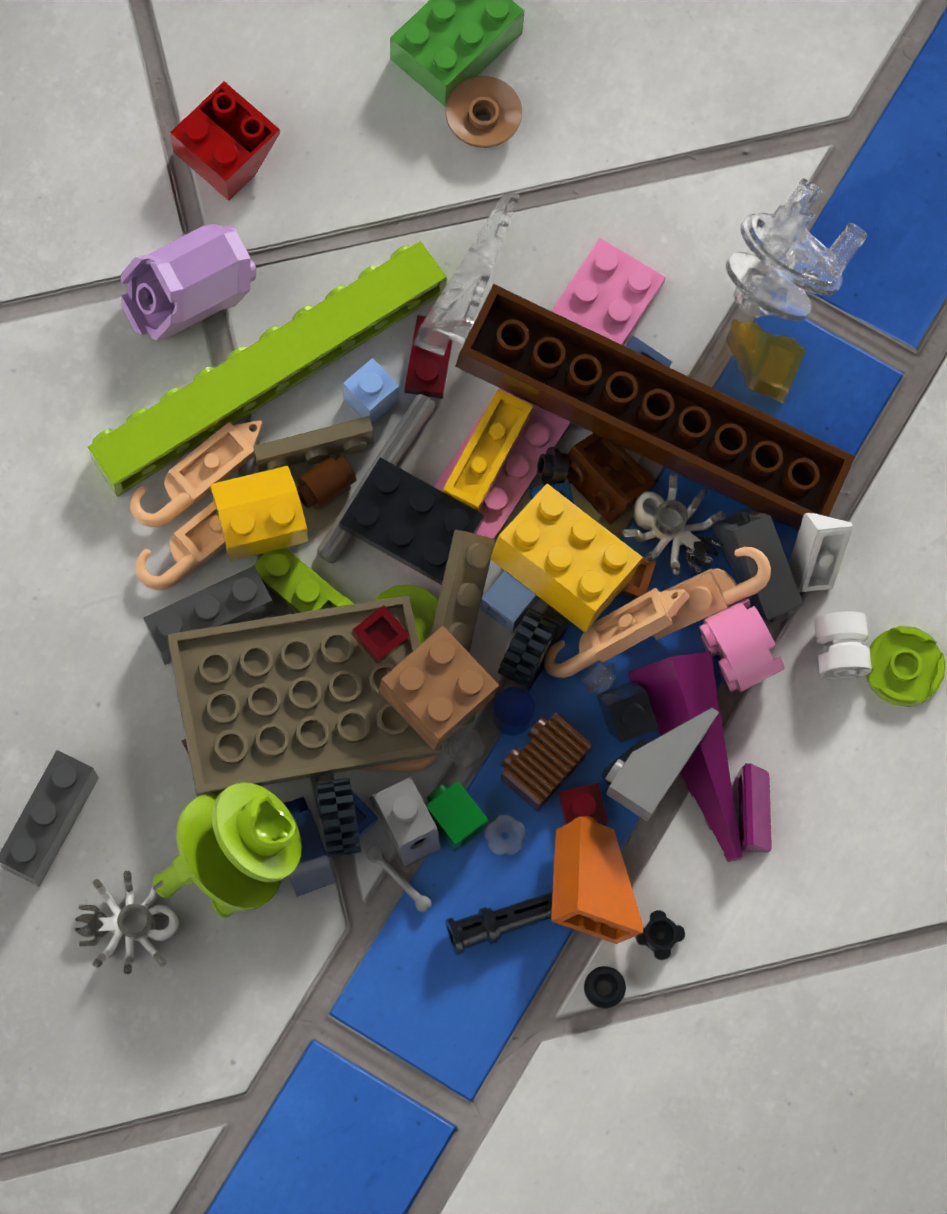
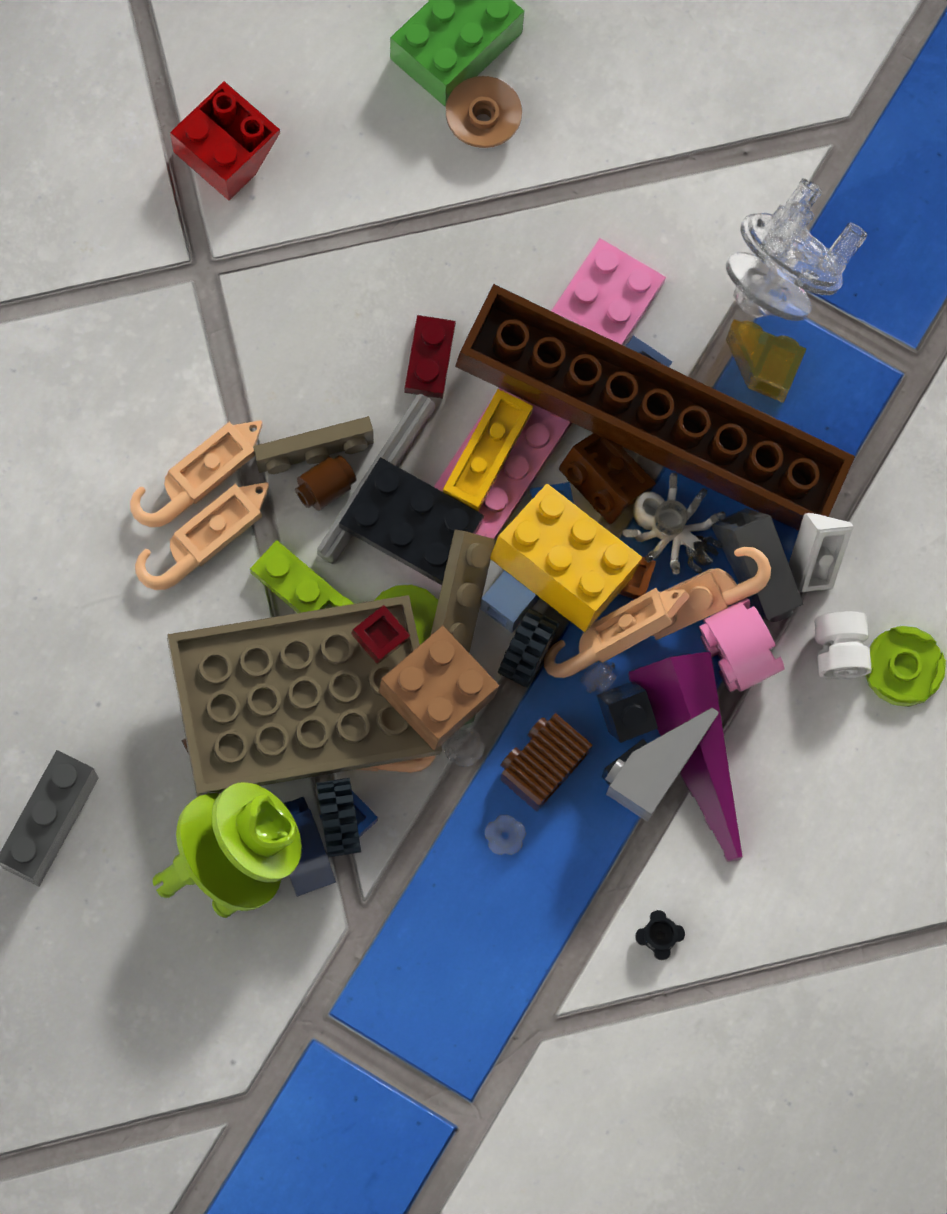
animal [75,871,180,975] -> none
lime brick [87,240,447,497] -> none
lavender brick [121,224,256,341] -> none
dark grey brick [143,565,274,665] -> none
yellow slope [210,465,308,561] -> none
light blue brick [343,358,399,425] -> none
light grey hinge [367,845,431,912] -> none
light grey torso [369,777,441,867] -> none
clear wedge [414,192,520,356] -> none
green brick [426,781,488,852] -> none
black pin [445,892,553,955] -> none
clear blue brick [492,687,535,735] -> none
black plate [537,447,569,486] -> none
orange slope [551,817,643,944] -> none
dark red plate [558,783,608,826] -> none
black plate [584,966,626,1009] -> none
magenta slope [738,763,772,852] -> none

